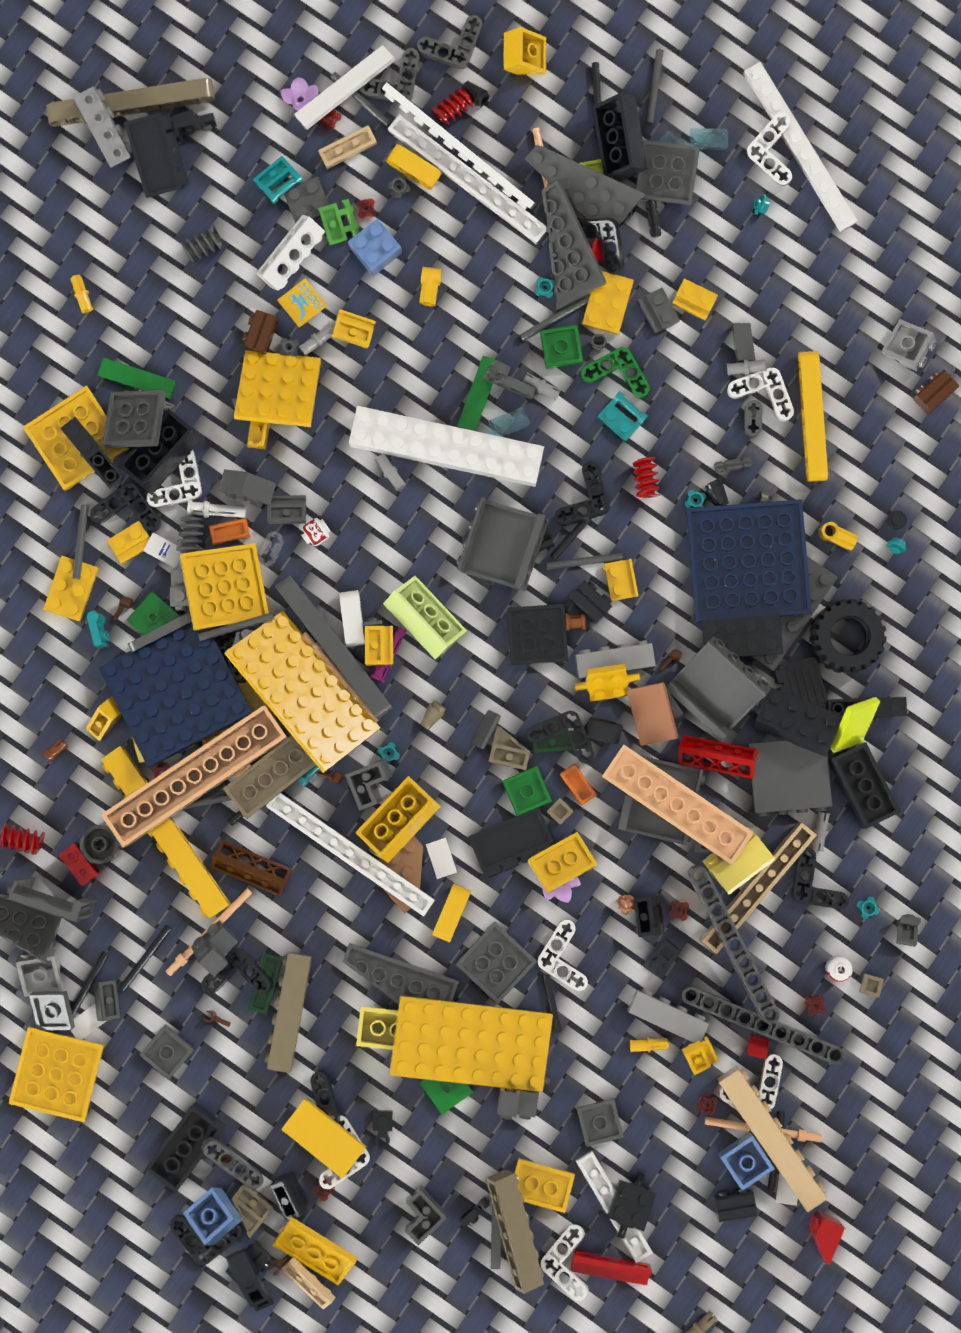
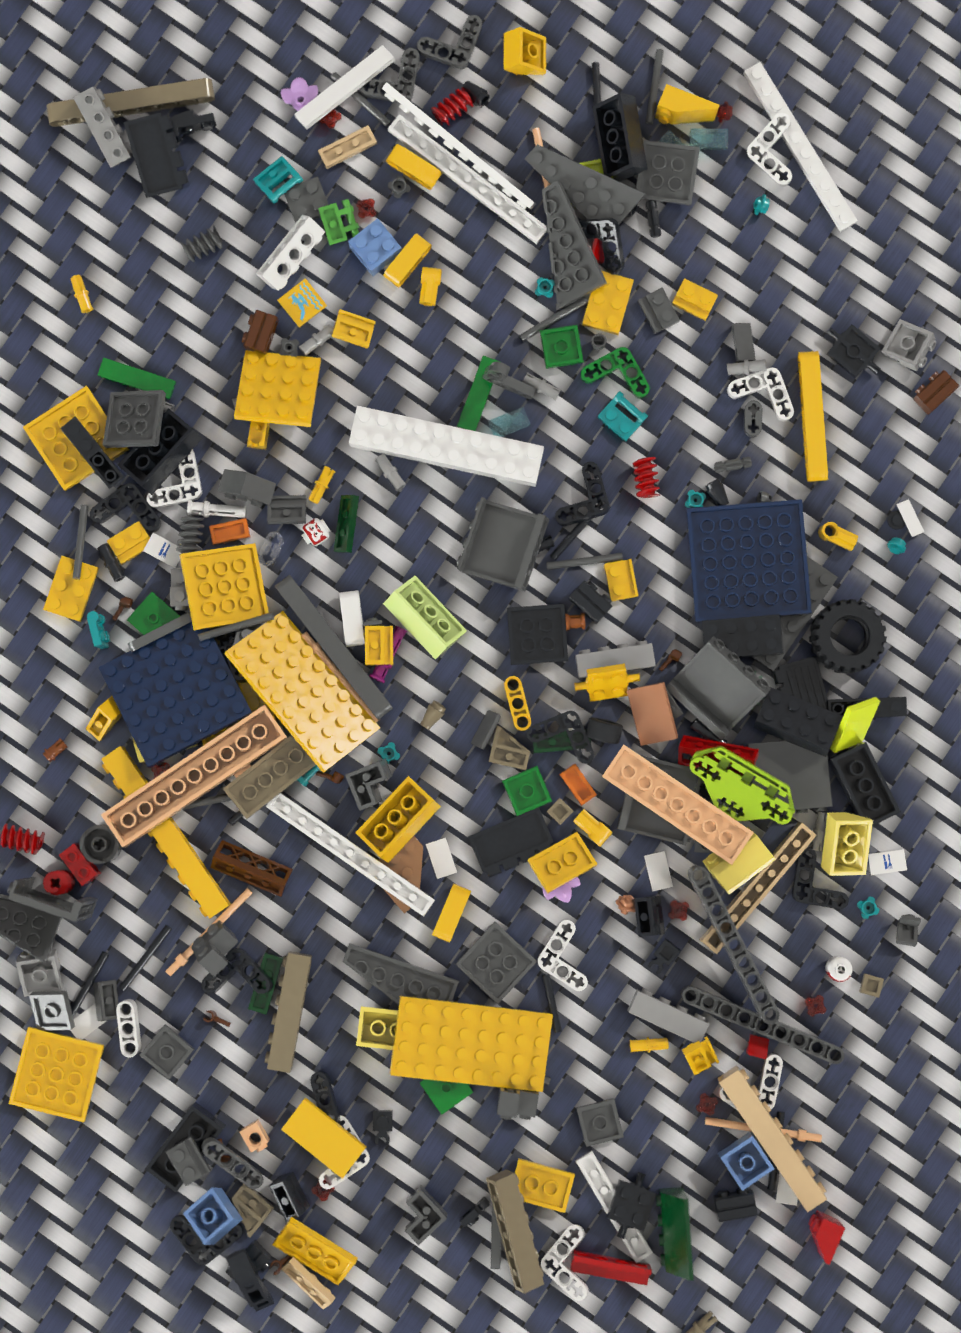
none -> red piece [43,869,75,895]
none -> black pin [97,543,125,582]
none -> white beam [116,999,141,1057]
none -> dark grey plate [166,1136,211,1186]
none -> light nougat brick [239,1119,270,1152]
none -> yellow axle [309,466,335,504]
none -> dark green plate [334,495,359,553]
none -> yellow beam [383,233,432,288]
none -> yellow beam [504,676,531,731]
none -> yellow piece [573,809,613,847]
none -> white sticker [644,851,673,892]
none -> yellow slope [655,84,720,125]
none -> dark green slope [656,1187,694,1281]
none -> black pin [689,718,727,743]
none -> lime connector [690,746,795,825]
none -> clear red plate [717,101,732,123]
none -> light yellow slope [821,812,873,876]
none -> black plate [826,324,881,378]
none -> white sticker [868,849,907,875]
none -> white sticker [896,499,924,537]

